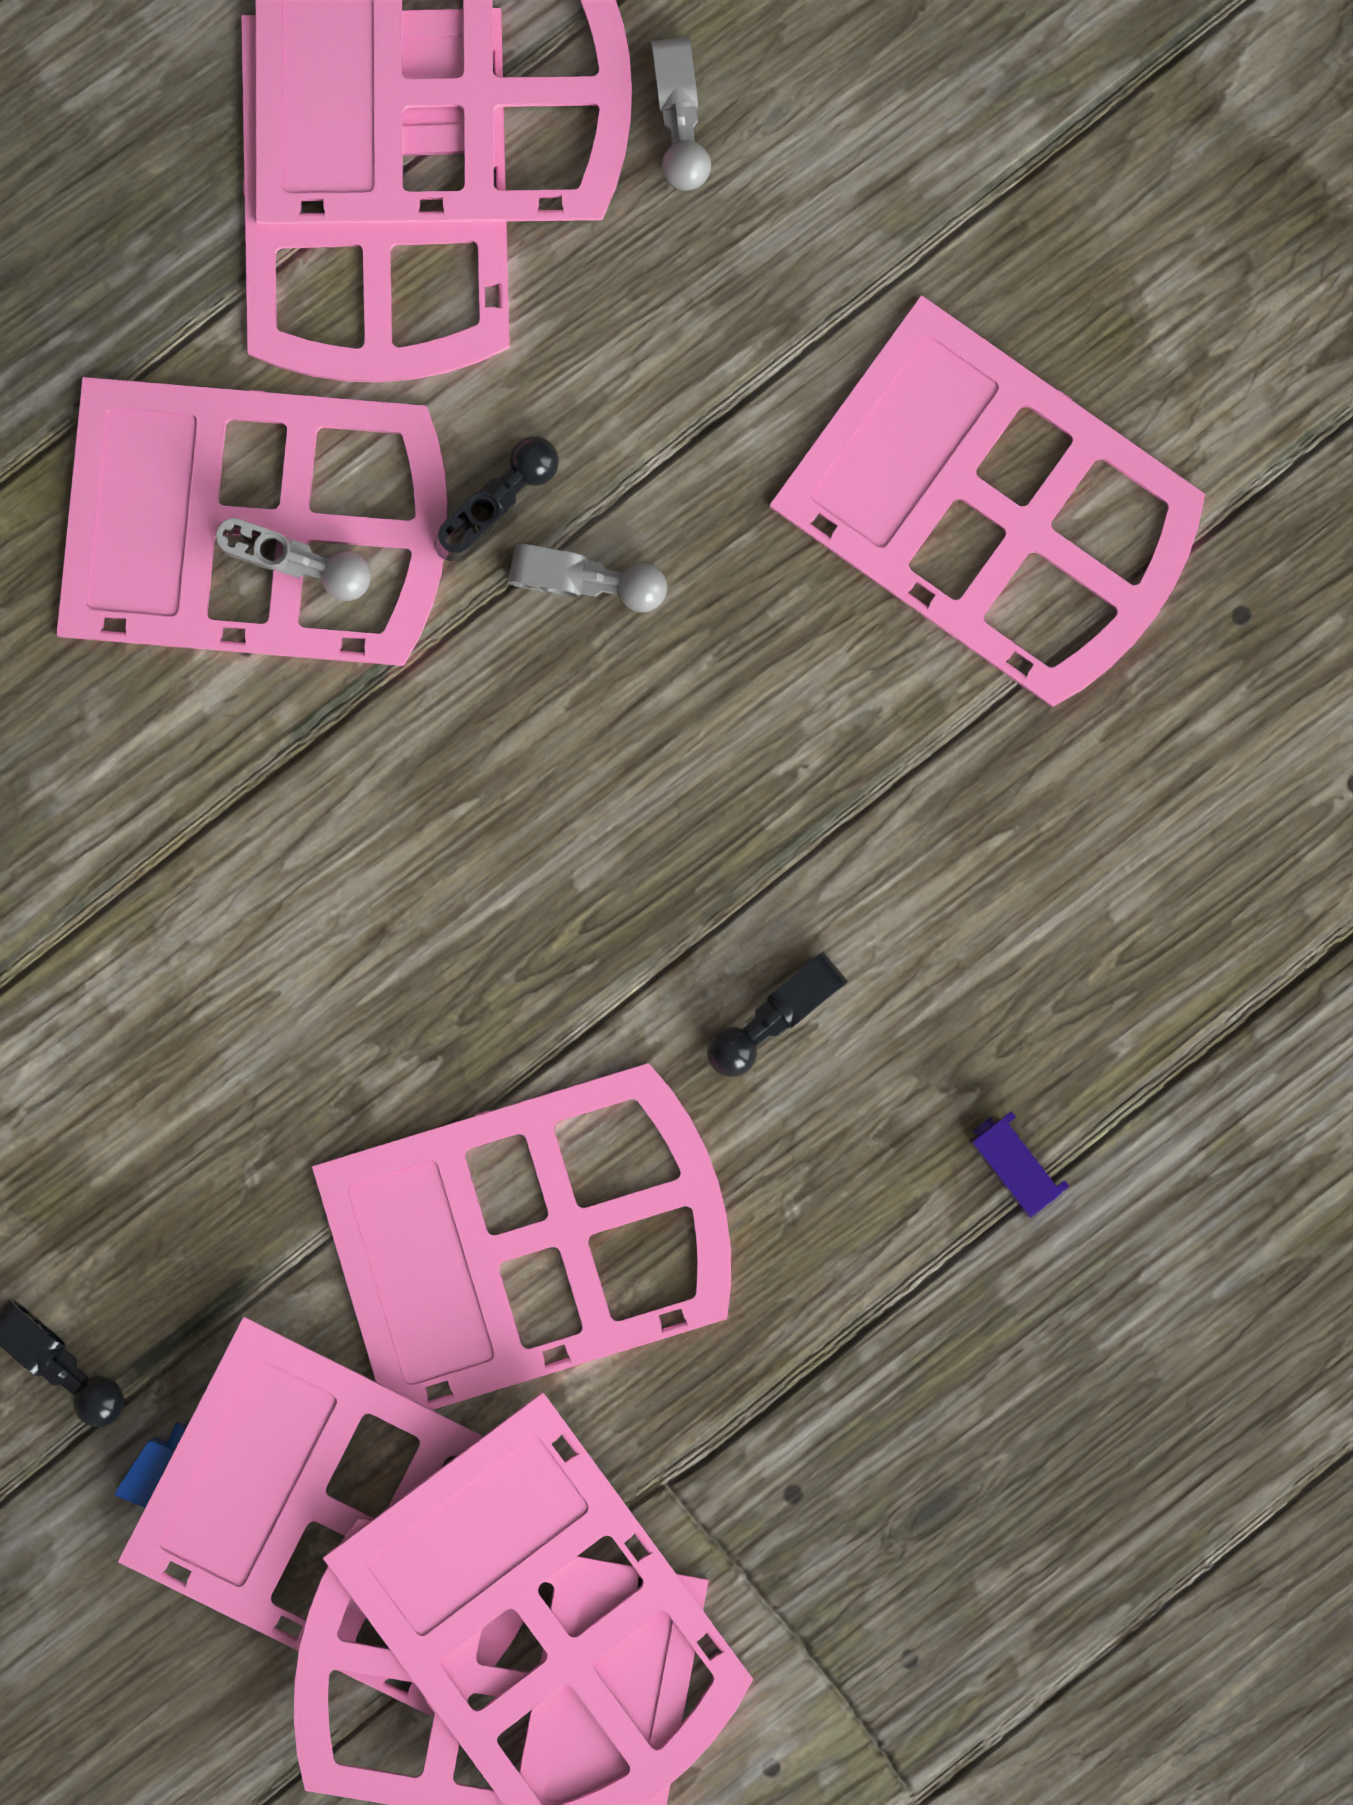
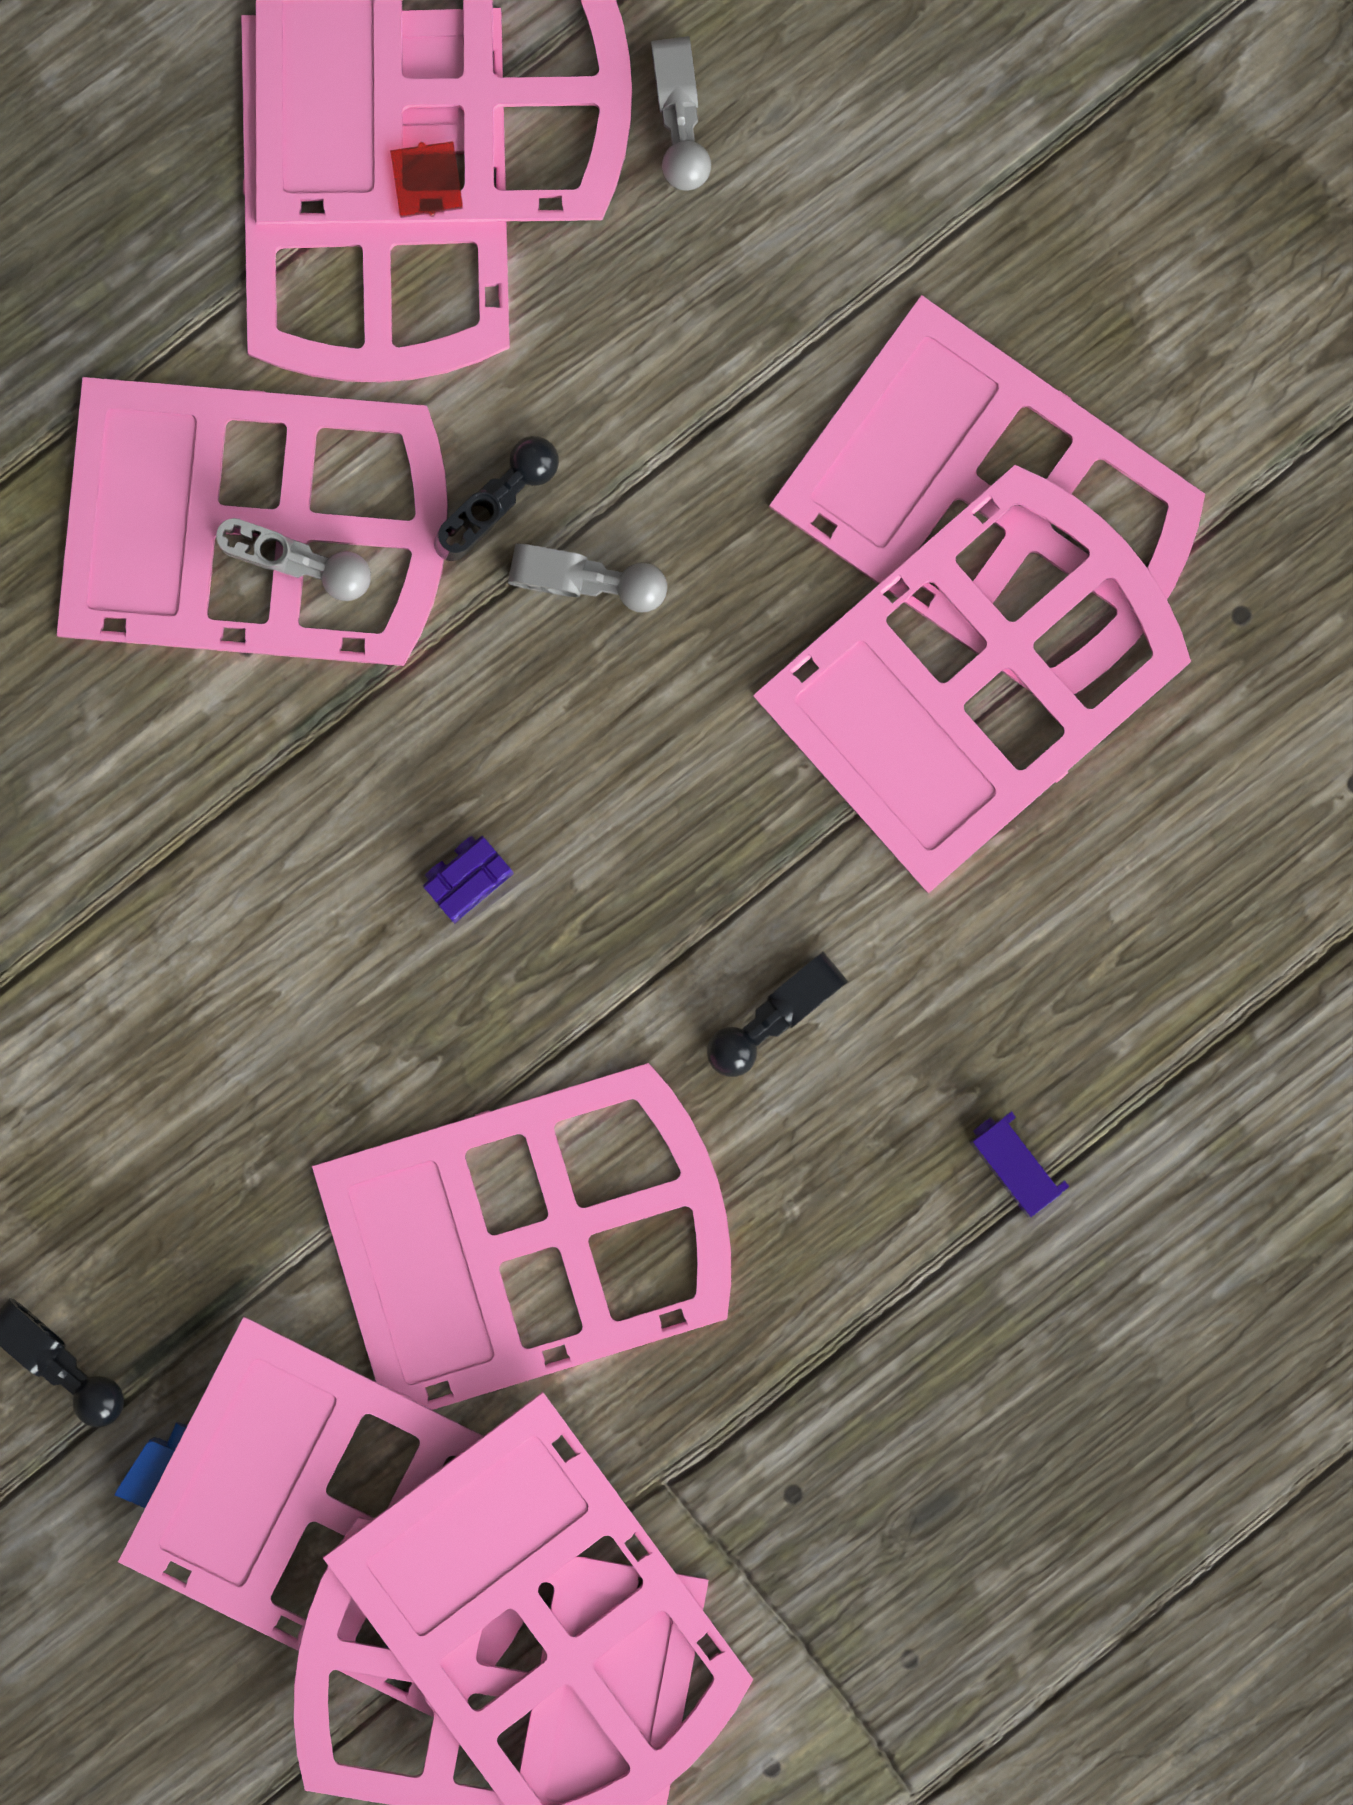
none -> clear red piece [390,141,463,218]
none -> dark purple brick [422,835,514,924]
none -> bright pink door [753,465,1191,893]

